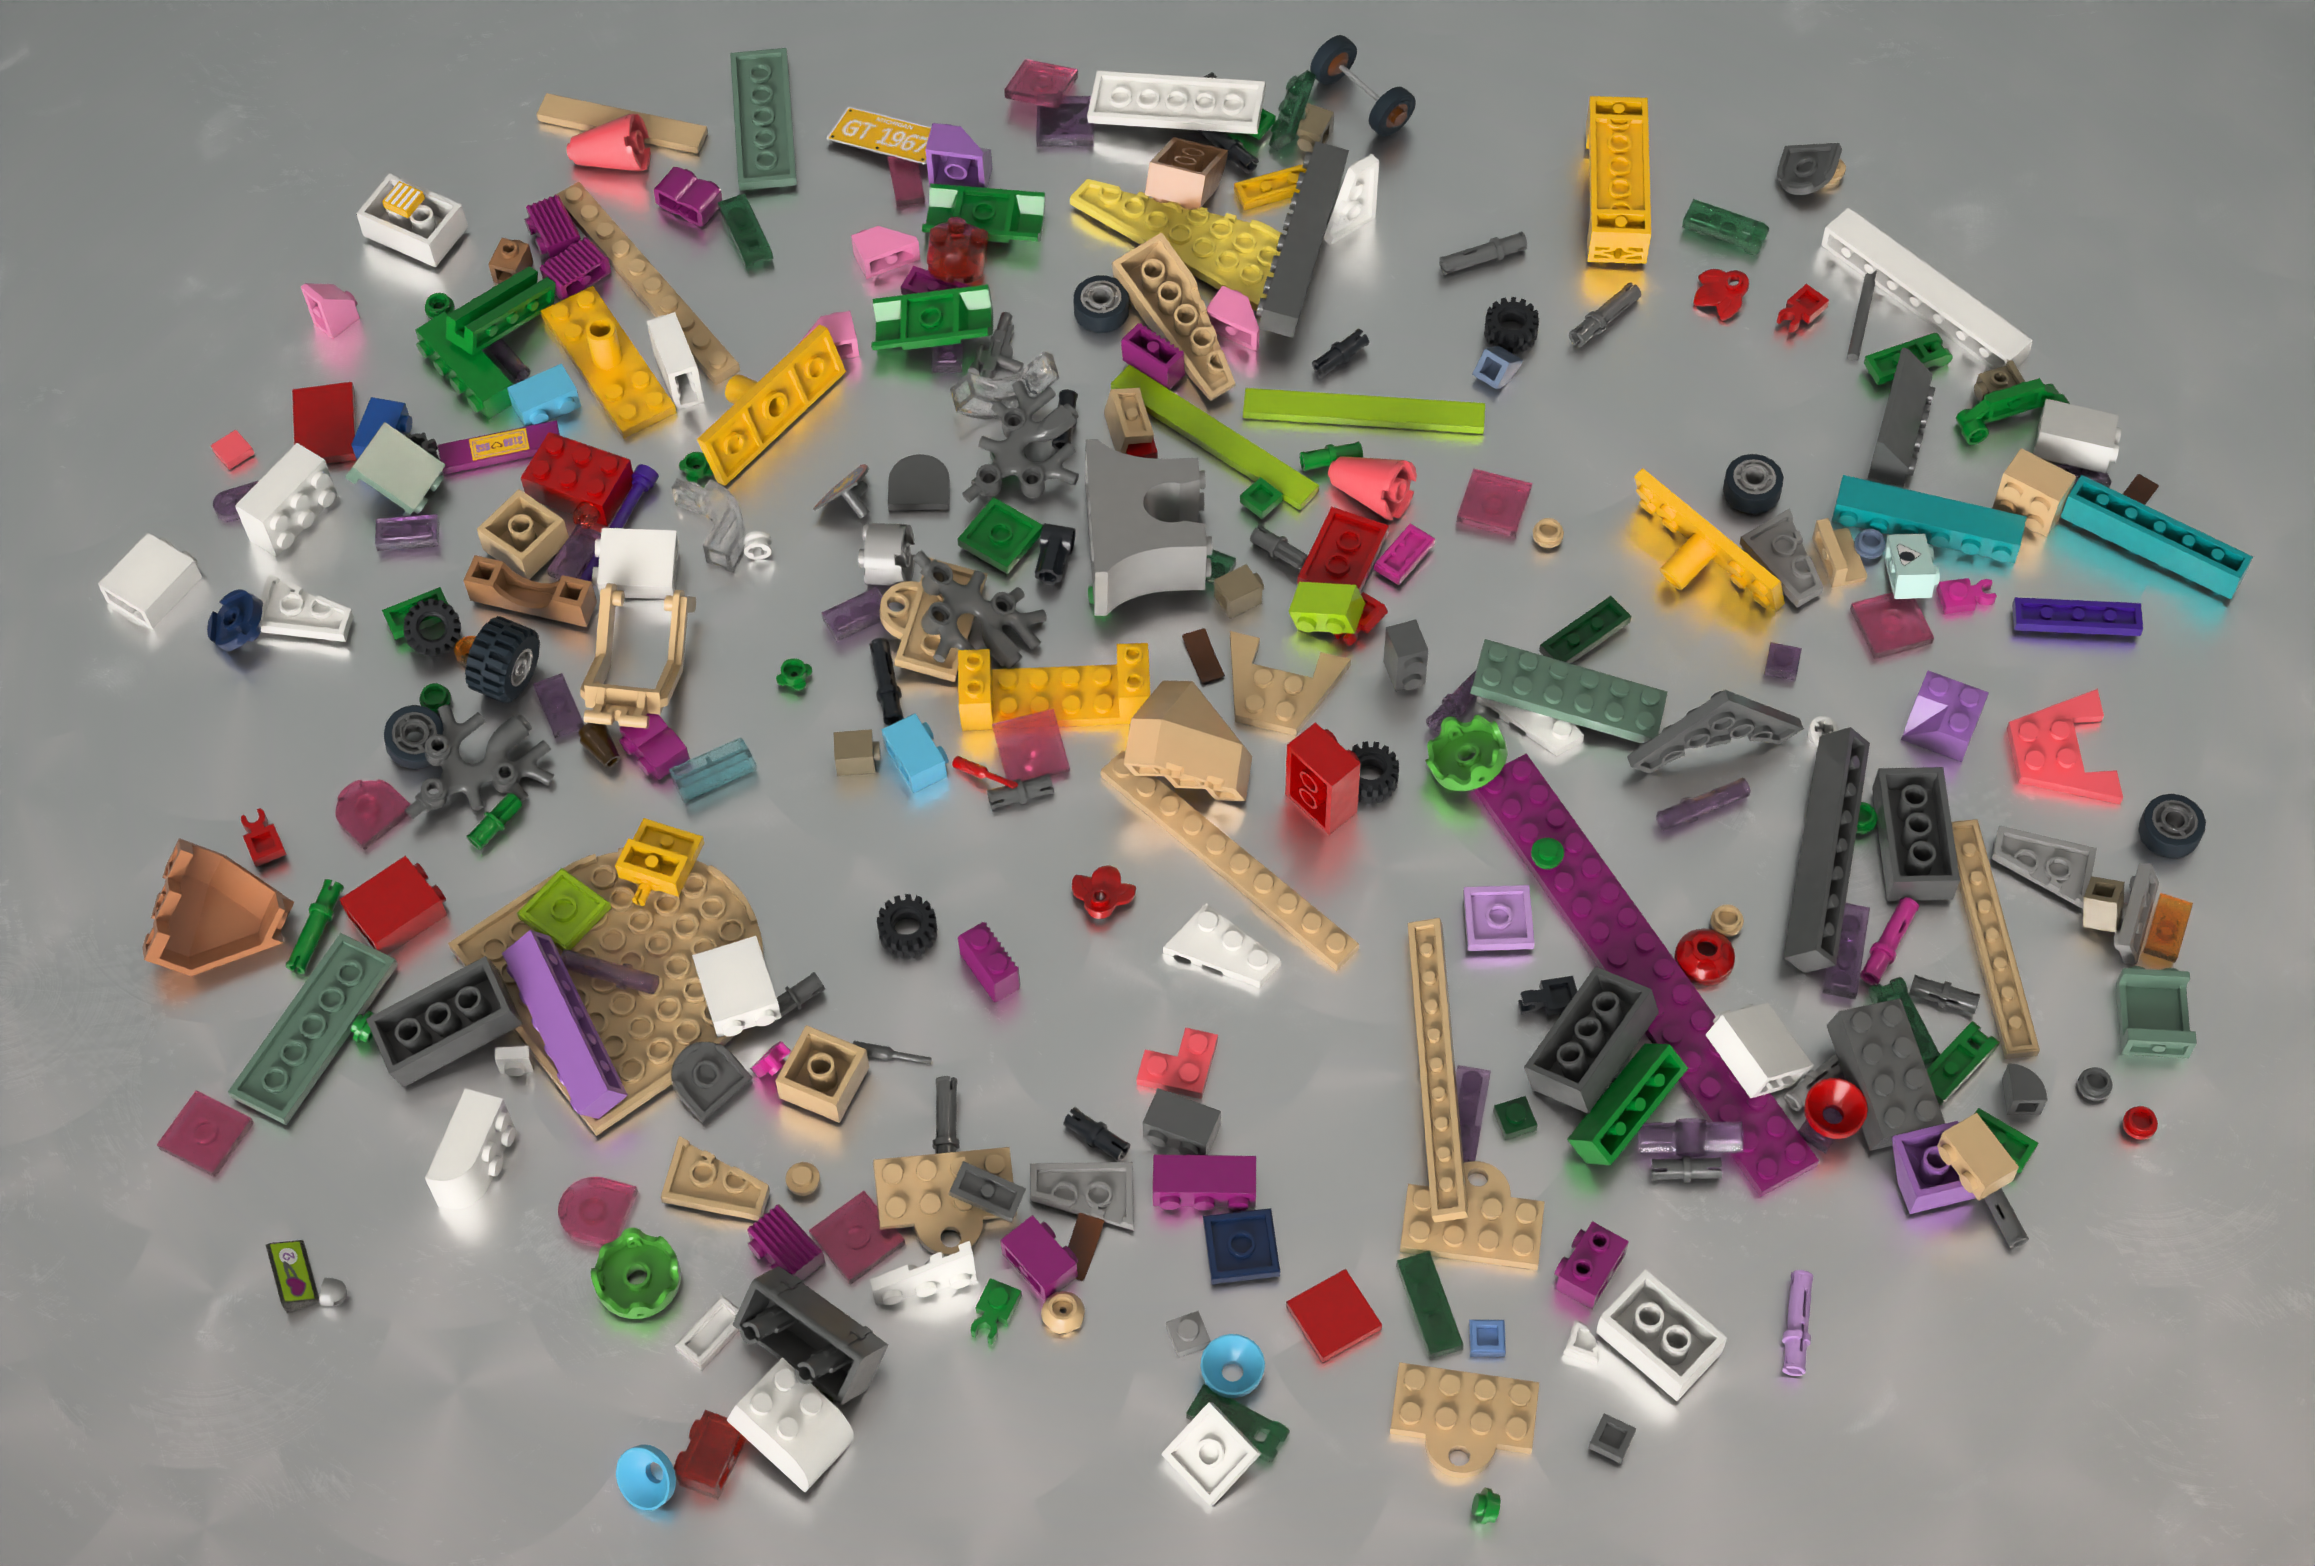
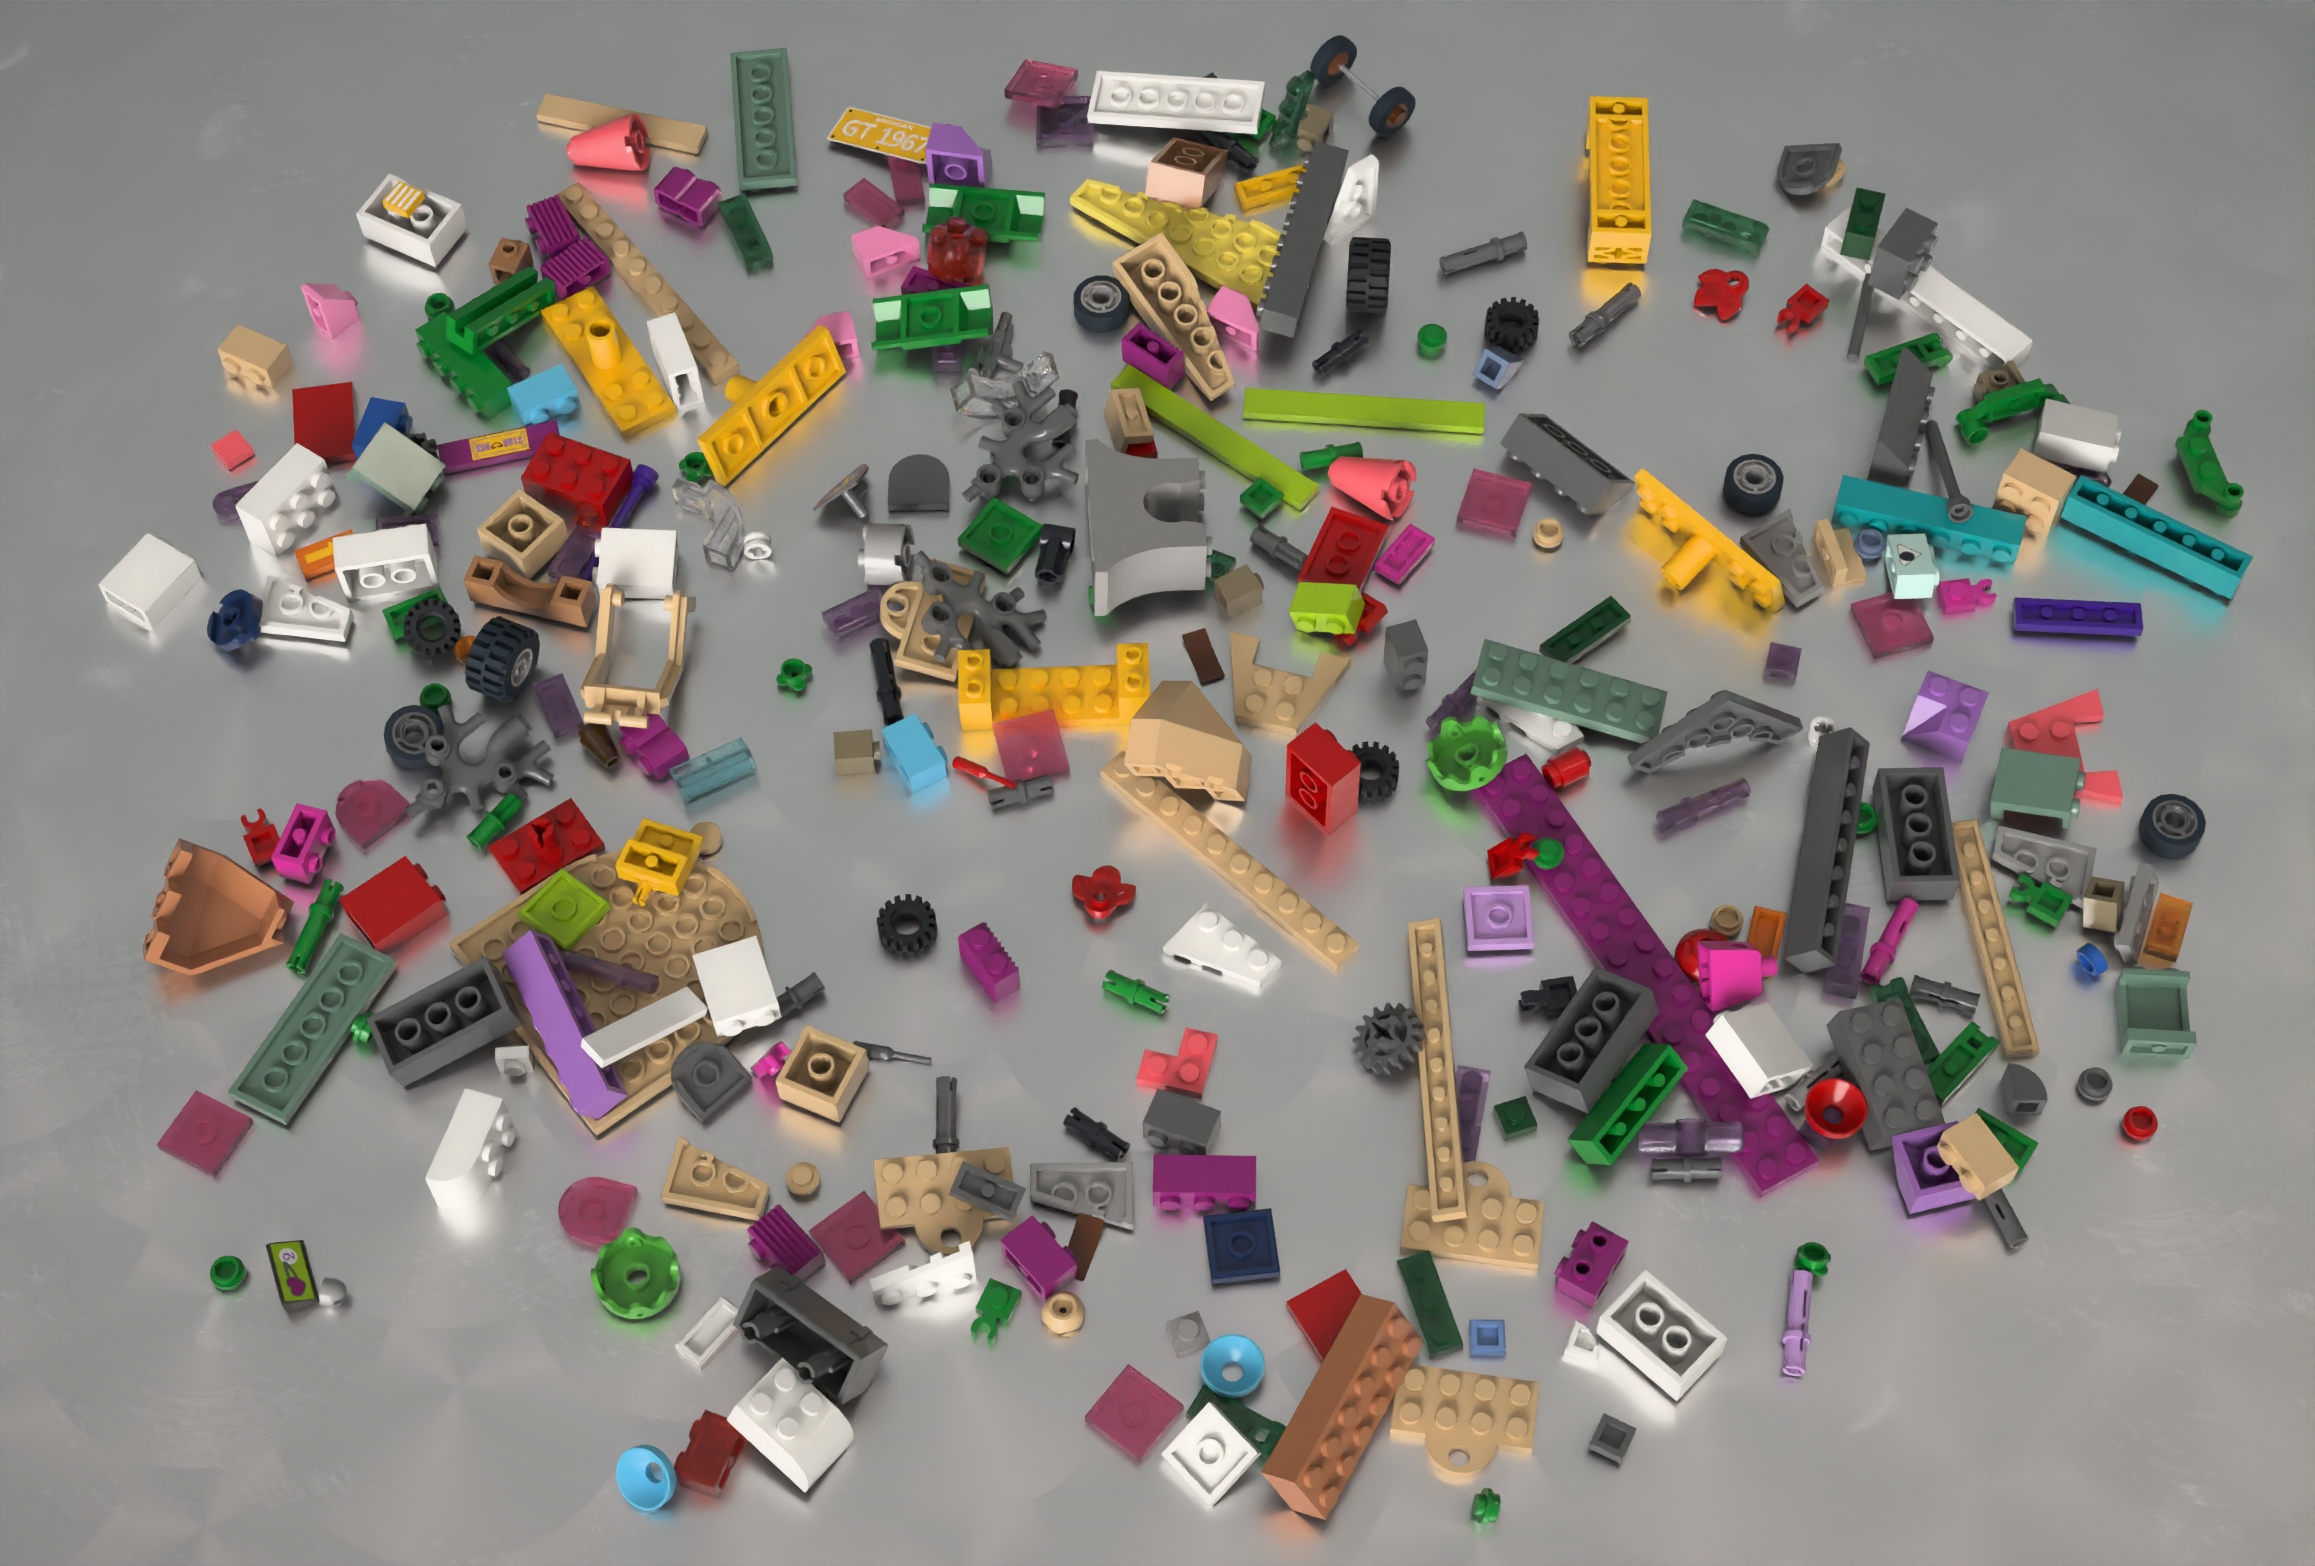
none -> green plate [210,1256,246,1290]
none -> tan brick [217,324,293,388]
none -> dark pink brick [271,803,336,884]
none -> orange tile [294,529,354,580]
none -> white brick [333,524,440,603]
none -> red plate [488,798,606,896]
none -> white tile [581,987,708,1068]
none -> tan tile [690,822,723,855]
none -> clear pink tile [843,178,905,229]
none -> clear pink tile [1085,1364,1184,1462]
none -> green pin [1102,970,1170,1014]
none -> nougat brick [1261,1294,1423,1520]
none -> black tyre [1346,237,1391,313]
none -> dark grey gear [1352,1003,1426,1075]
none -> green plate [1417,324,1447,352]
none -> red plate [1487,832,1539,882]
none -> dark grey slope [1500,413,1635,515]
none -> red brick [1541,747,1592,789]
none -> dark pink torso [1697,941,1778,1011]
none -> orange tile [1746,906,1787,961]
none -> green plate [1794,1242,1831,1276]
none -> dark green brick [1840,188,1886,261]
none -> dark grey brick [1868,208,1938,300]
none -> dark grey piece [1926,420,1973,523]
none -> sand green panel [1990,748,2086,828]
none -> green plate [2009,874,2074,927]
none -> blue tile [2077,943,2108,977]
none -> green plate [2175,410,2244,518]

